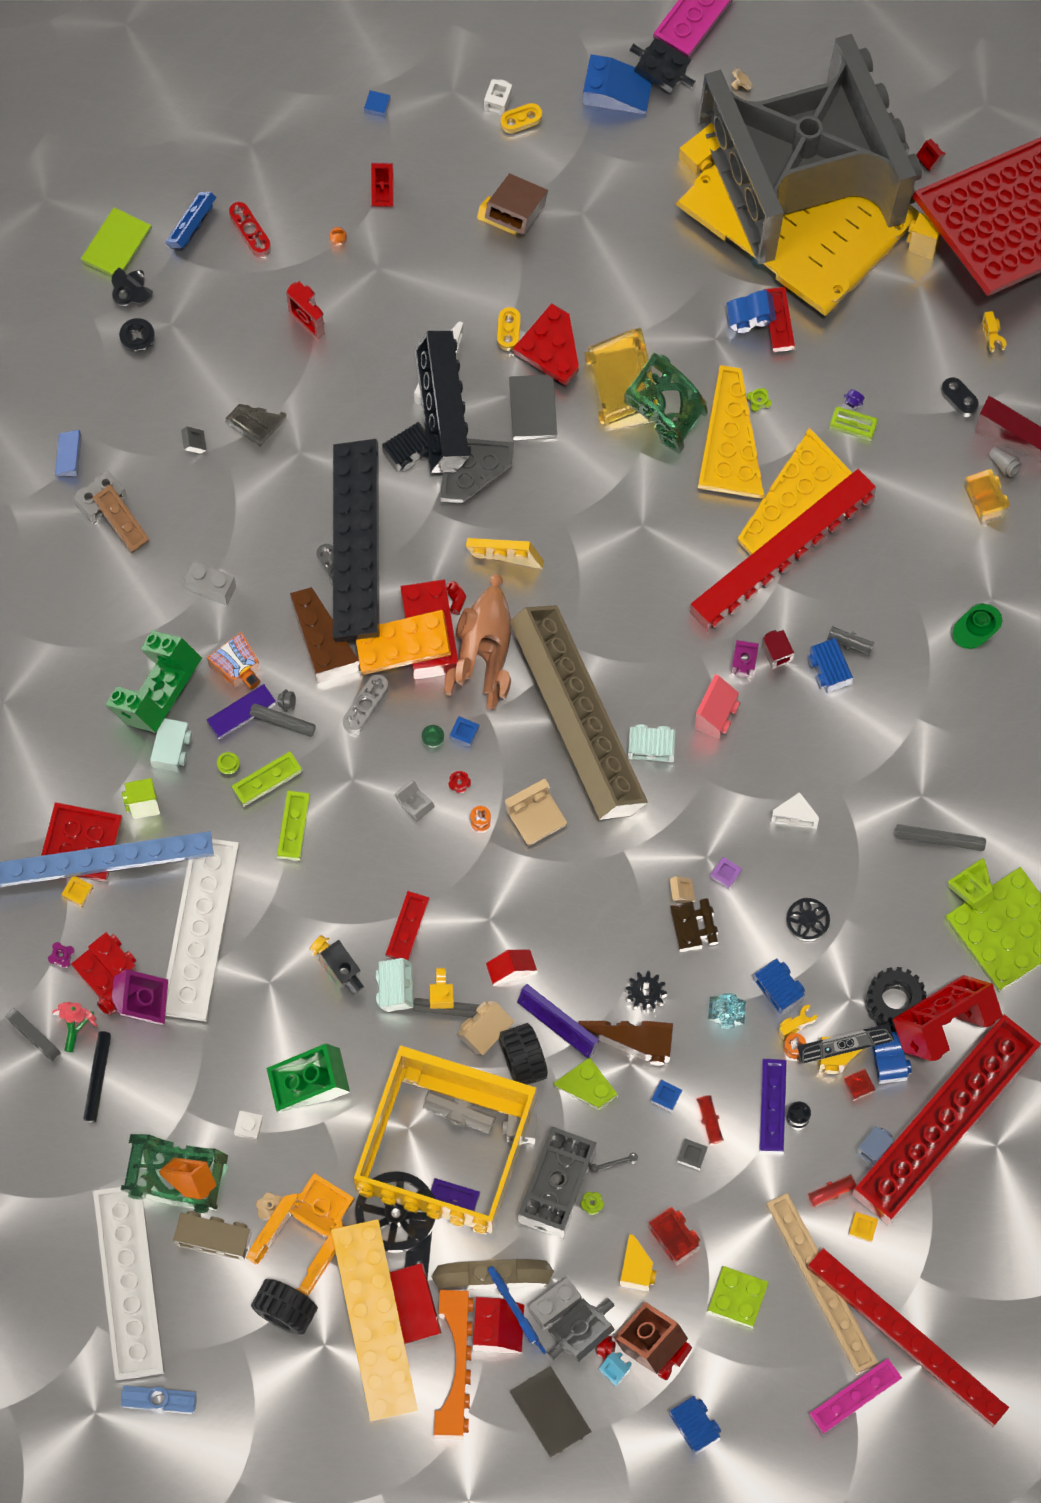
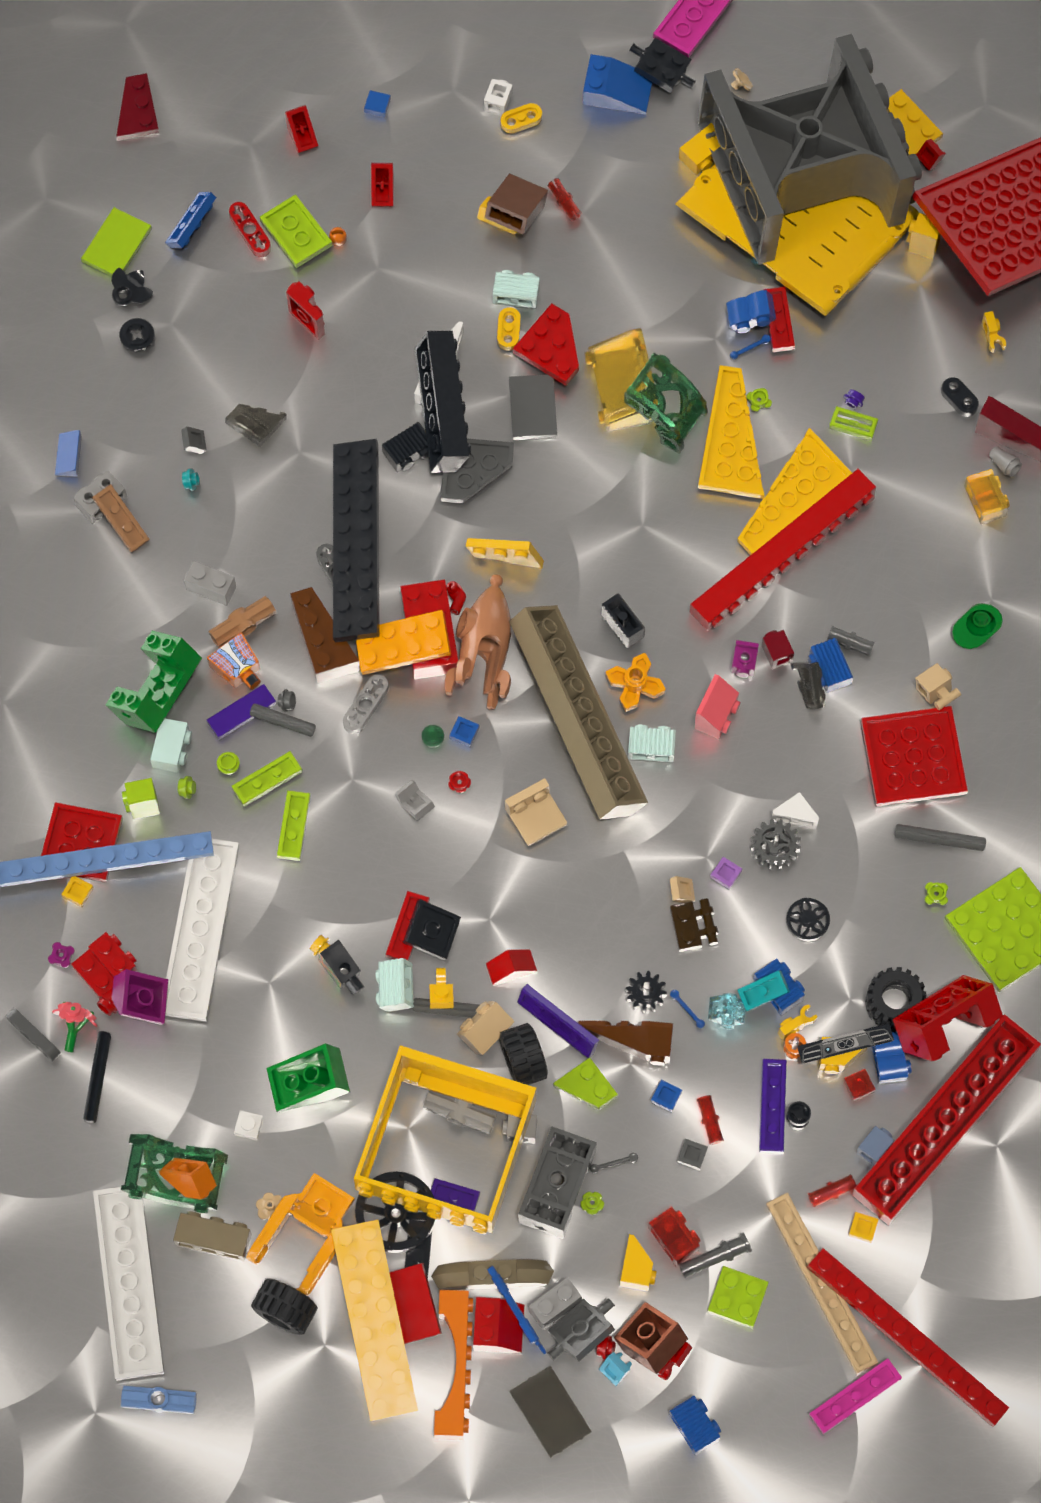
orange bush [470,806,491,832] -> none
lime wing [947,858,995,910] -> none
none -> dark red wing [116,73,159,141]
none -> lime plate [178,776,196,799]
none -> teal plate [182,468,200,491]
none -> medium nougat piece [208,596,276,648]
none -> lime plate [260,194,333,268]
none -> red slope [285,105,318,153]
none -> black tile [403,899,461,960]
none -> light aqua brick [493,270,540,309]
none -> clear red pin [547,178,582,221]
none -> black brick [601,593,645,648]
none -> light orange plant [605,653,666,712]
none -> blue hinge [670,990,705,1028]
none -> dark grey pin [679,1232,752,1278]
none -> blue hinge [730,335,771,360]
none -> teal plate [737,971,790,1012]
none -> dark grey gear [751,819,801,869]
none -> clear smoke wing [790,662,826,709]
none -> red plate [861,706,968,807]
none -> yellow wing [886,89,943,155]
none -> tan brick [915,663,961,710]
none -> lime plate [925,882,948,905]

